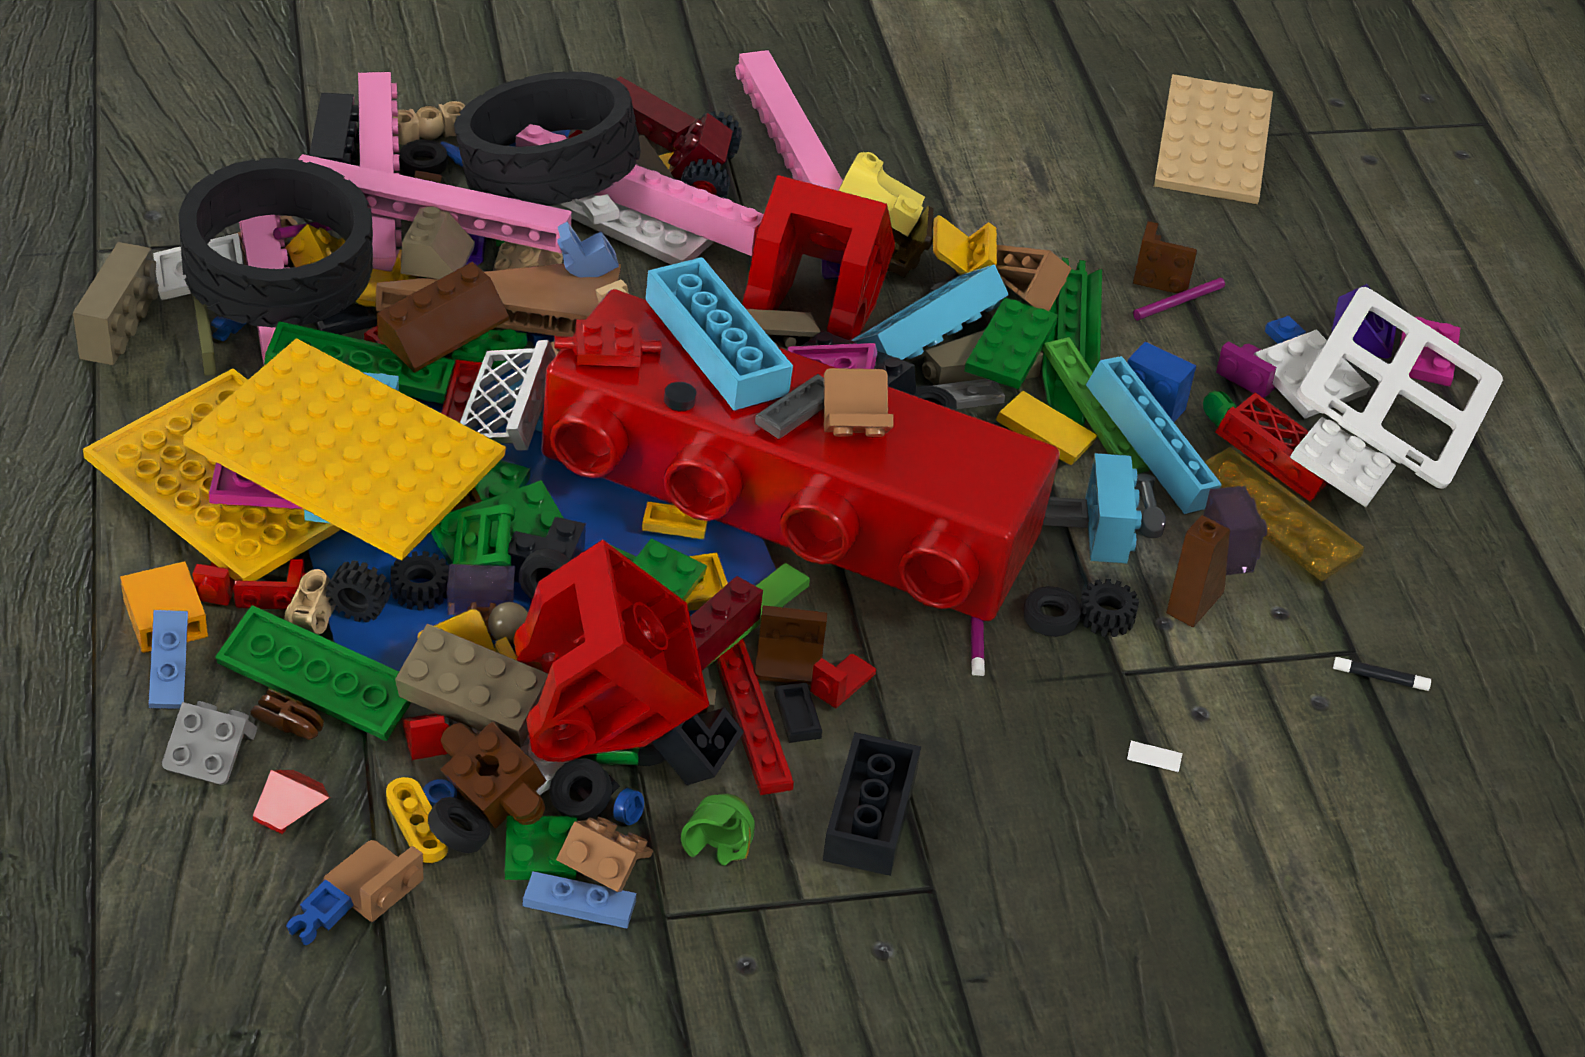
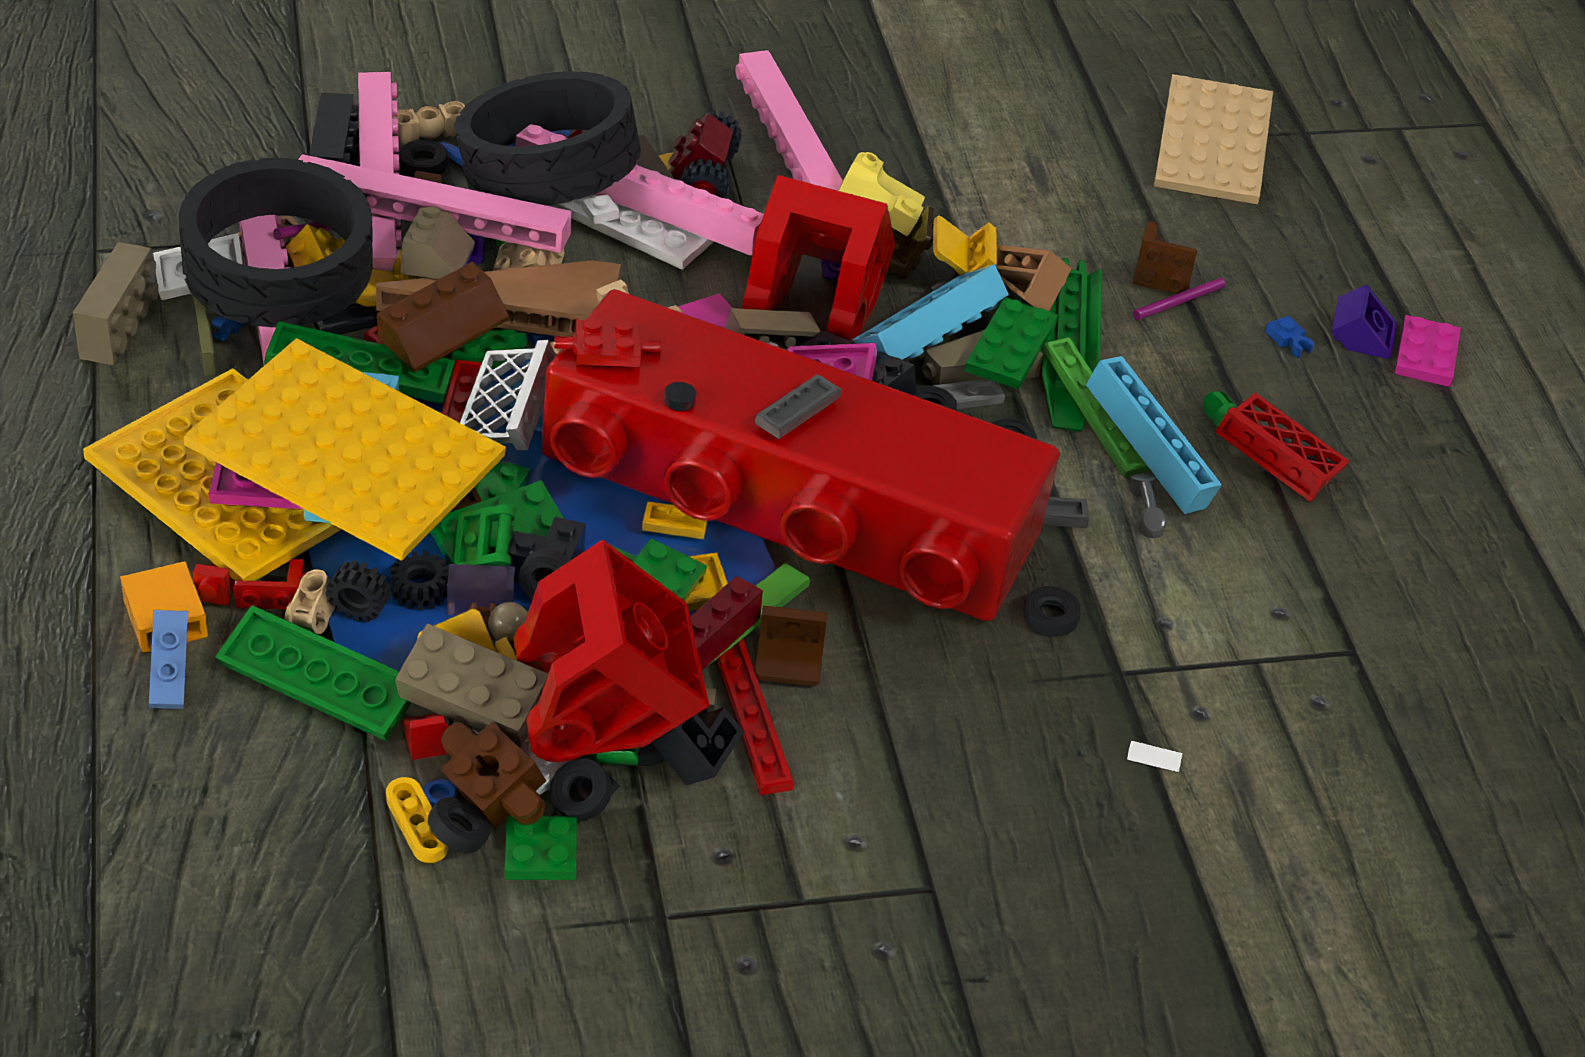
light grey bracket [162,701,258,785] -> none
reddish brown arm [250,688,324,740] -> none
slope [253,770,330,834] -> none
blue plate [286,879,354,946] -> none
medium nougat bracket [323,840,423,922] -> none
medium blue plate [523,871,637,929] -> none
medium nougat bracket [556,817,653,892] -> none
medium blue brick [557,221,619,277] -> none
blue tile [613,788,644,825] -> none
dark red brick [616,76,696,152] -> none
medium azure brick [645,257,793,410] -> none
bright green helmet [681,793,755,866] -> none
black tile [774,682,822,743] -> none
red bracket [810,654,876,709] -> none
black brick [823,732,921,876] -> none
medium nougat bracket [824,368,893,437] -> none
magenta bar [971,616,985,676] -> none
yellow tile [996,391,1098,466] -> none
black tyre [1080,579,1139,637] -> none
medium azure brick [1085,453,1142,564] -> none
blue brick [1127,342,1196,422] -> none
reddish brown slope [1166,515,1230,627] -> none
clear purple brick [1203,486,1267,575] -> none
clear yellow plate [1205,447,1365,582] -> none
magenta bracket [1216,341,1277,398] -> none
white plate [1254,329,1371,419] -> none
white plate [1290,417,1396,507] -> none
white window [1297,287,1503,489] -> none
black bar [1333,657,1431,691] -> none

